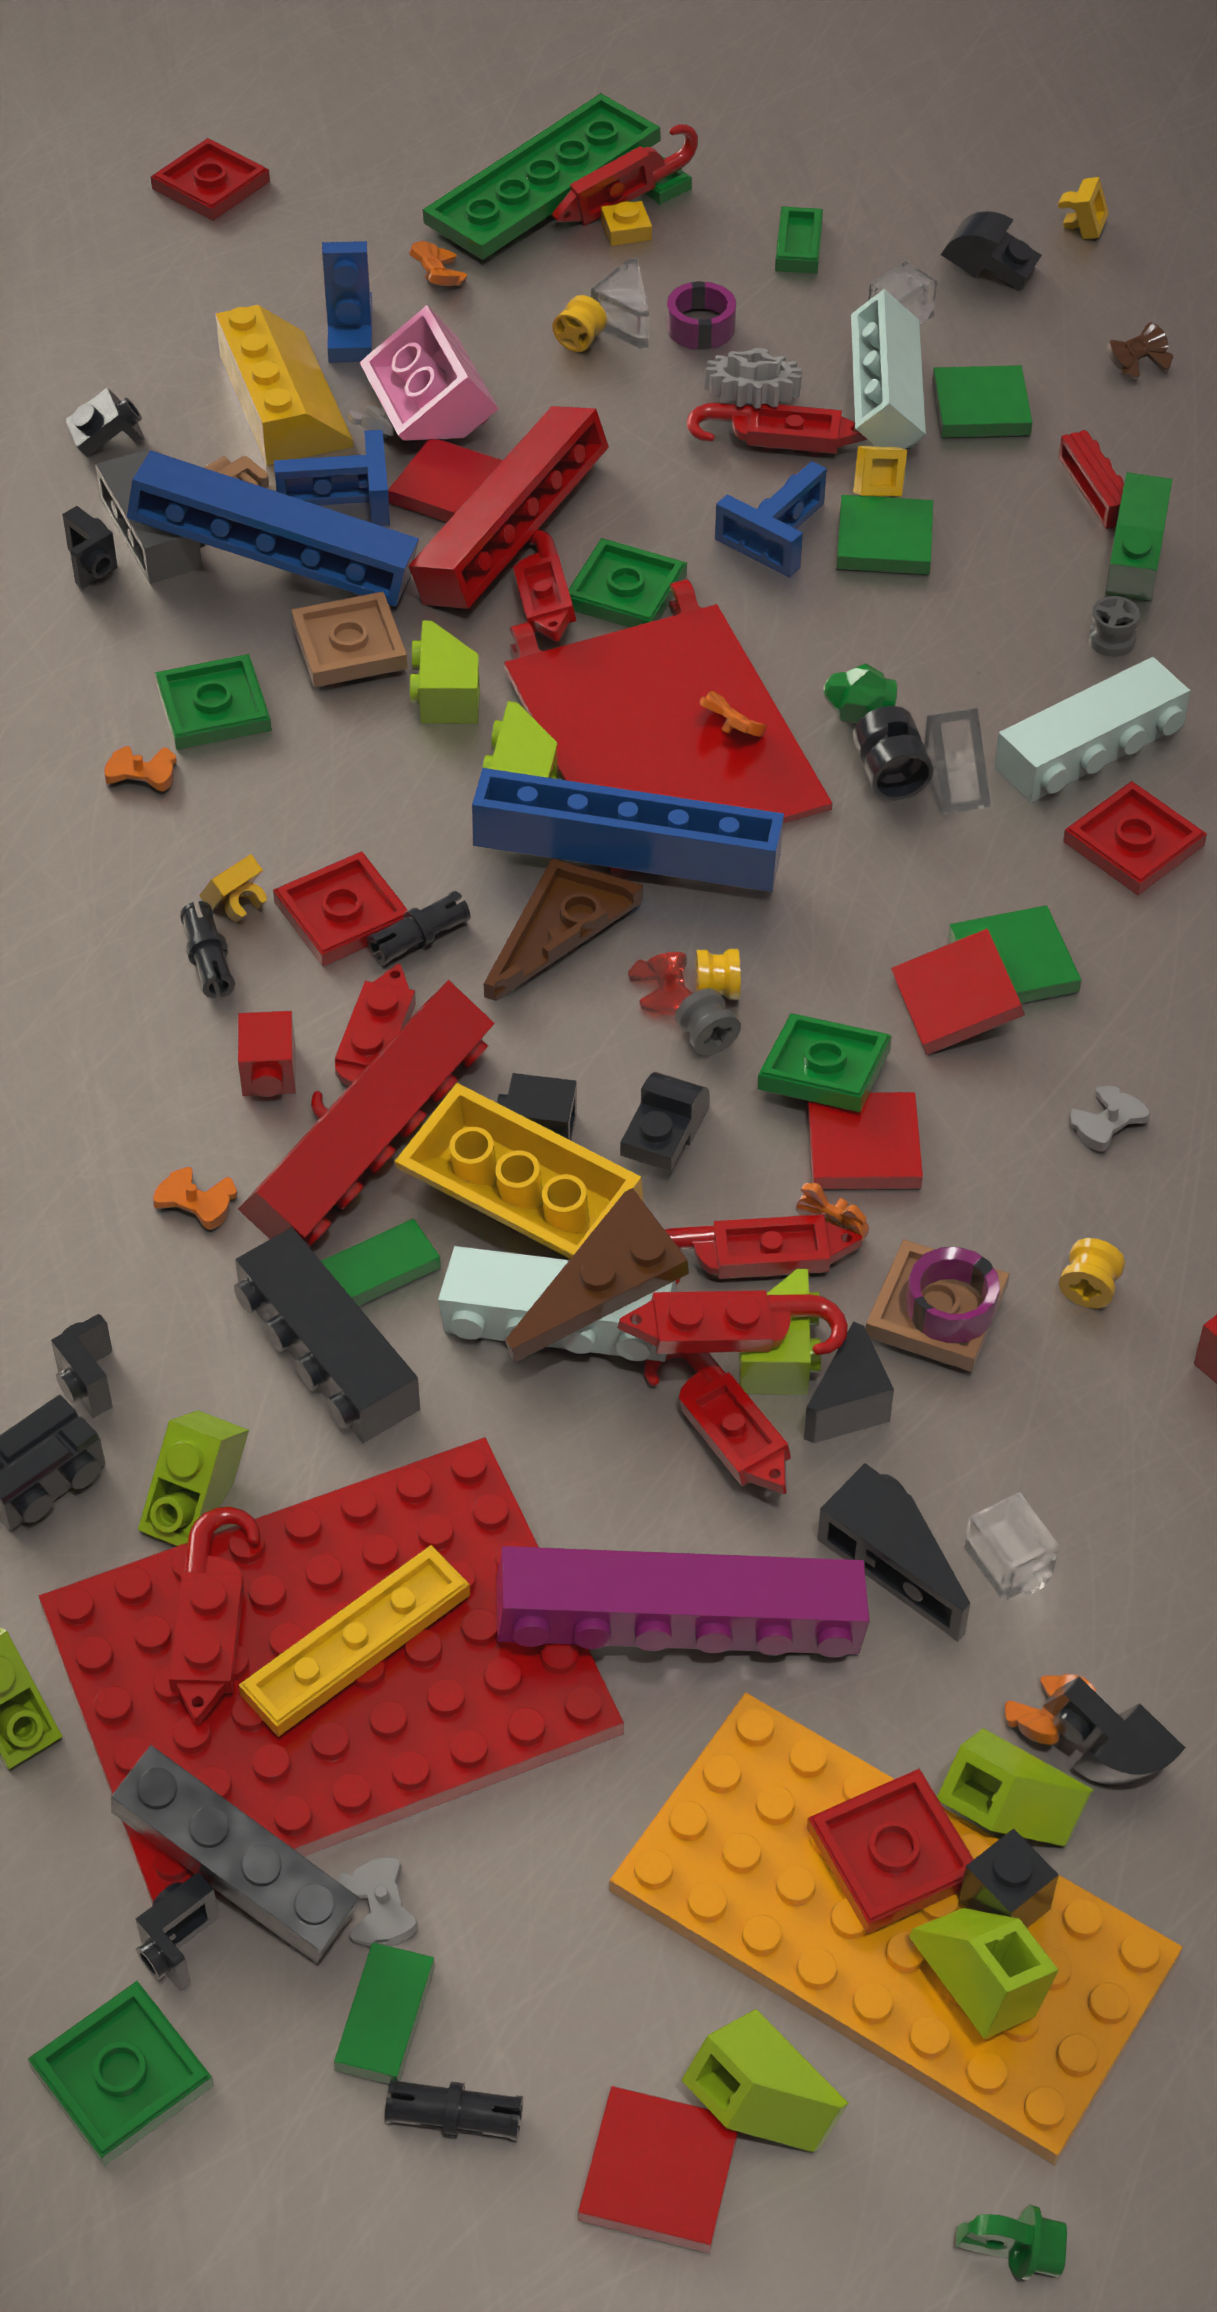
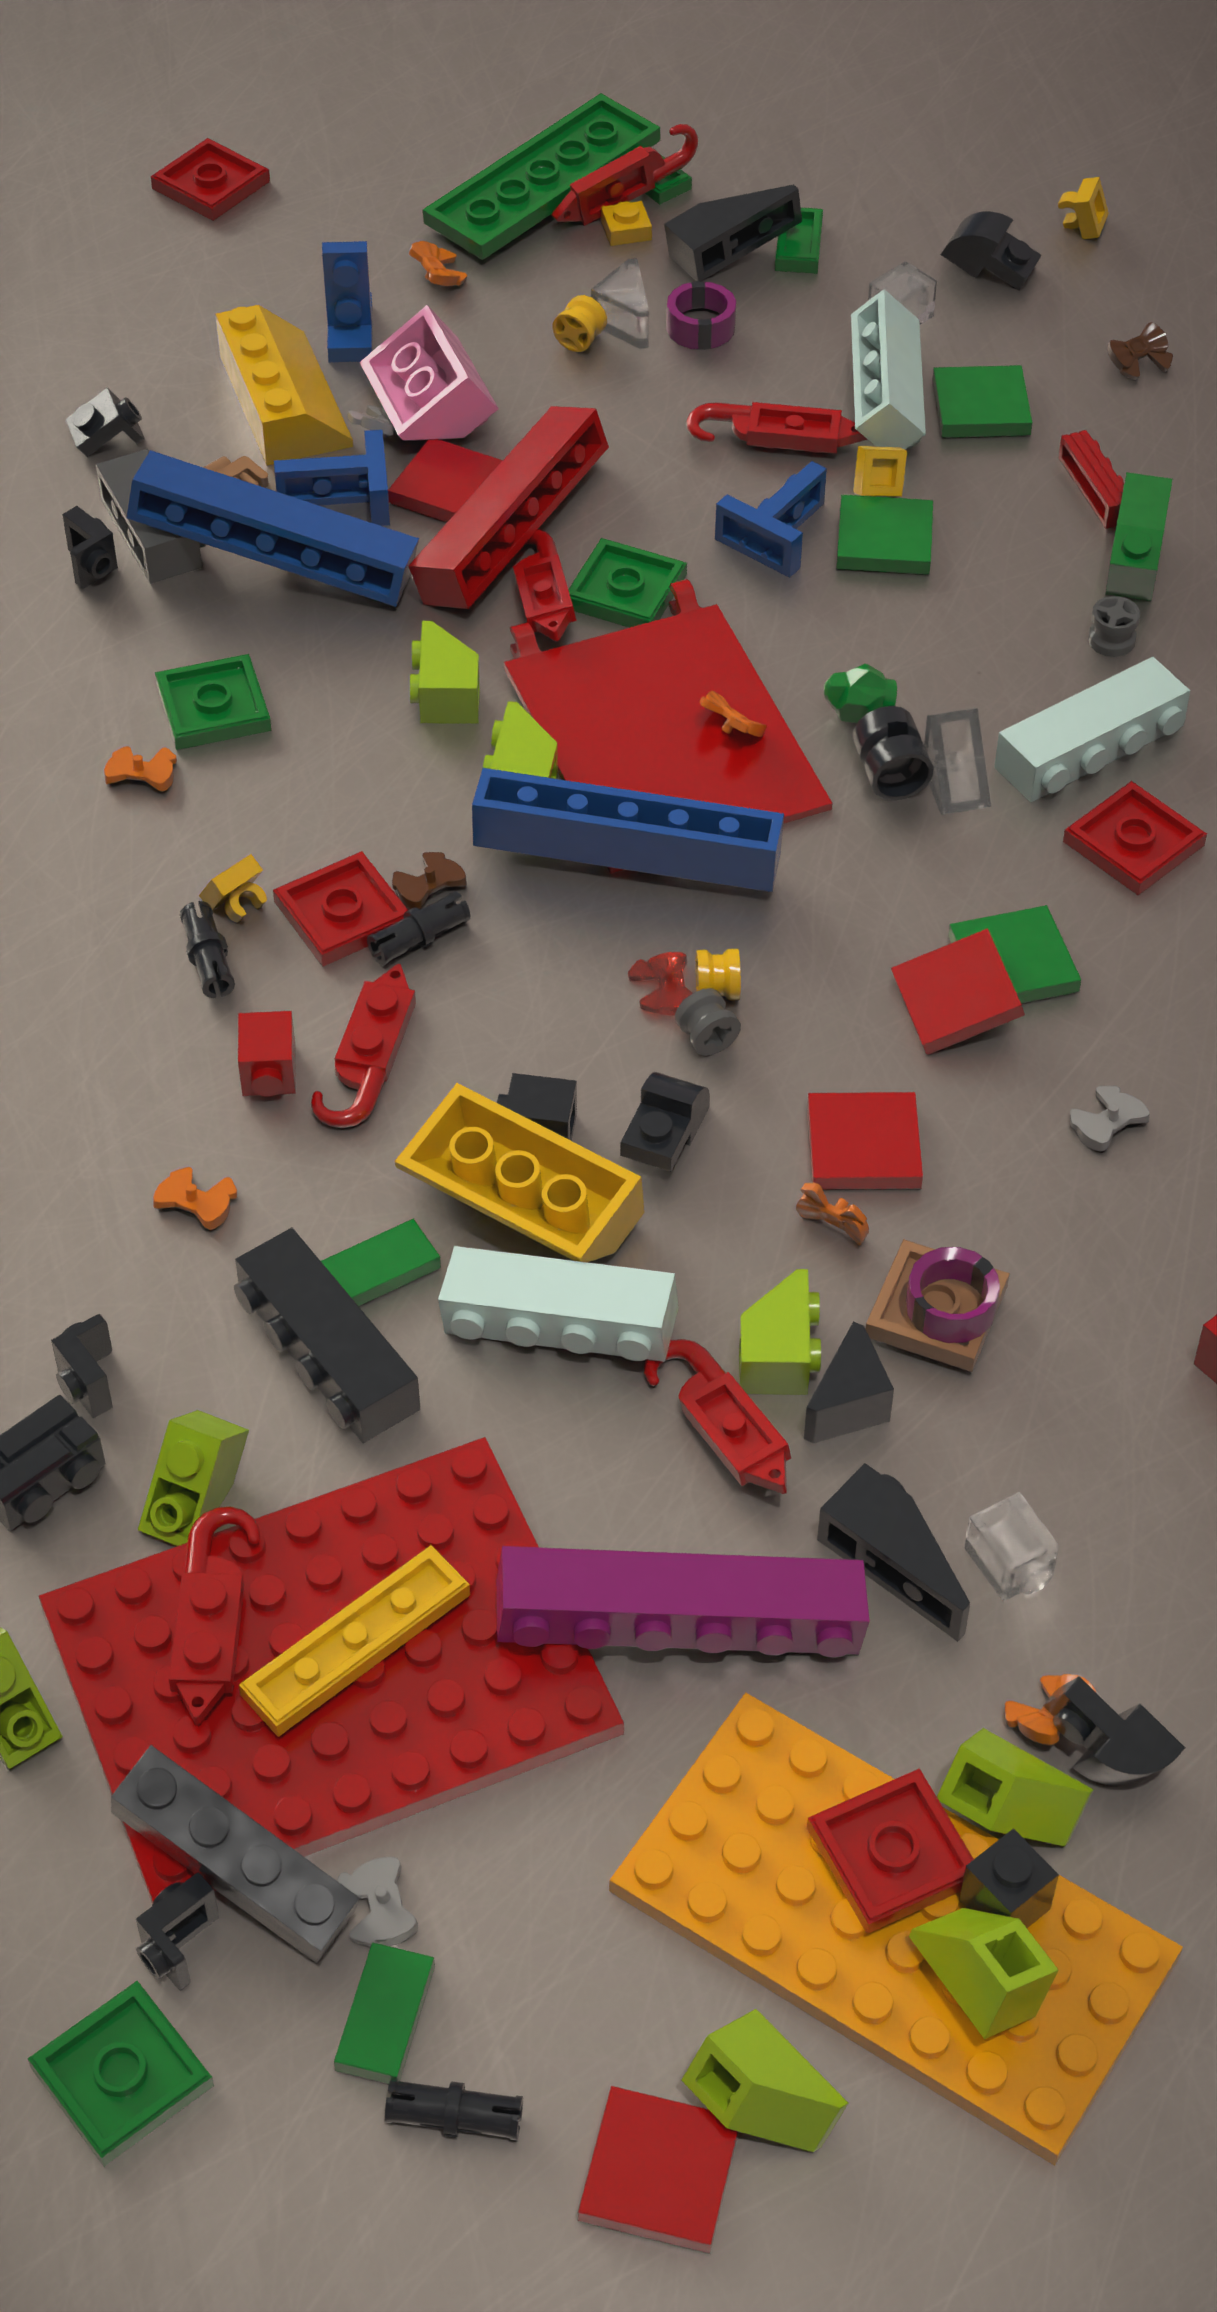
red brick [238,979,495,1247] -> none
medium nougat plate [291,591,408,687] -> none
reddish brown wing [483,859,643,1001] -> none
reddish brown wing [505,1188,689,1363] -> none
red plate [617,1290,848,1355] -> none
red plate [665,1214,862,1285] -> none
light grey gear [704,348,802,408] -> none
green tile [757,1013,892,1112] -> none
green piece [956,2205,1067,2280] -> none
yellow wheel [1058,1238,1126,1309] -> none
none -> reddish brown piece [392,852,467,909]
none -> black slope [664,184,802,281]

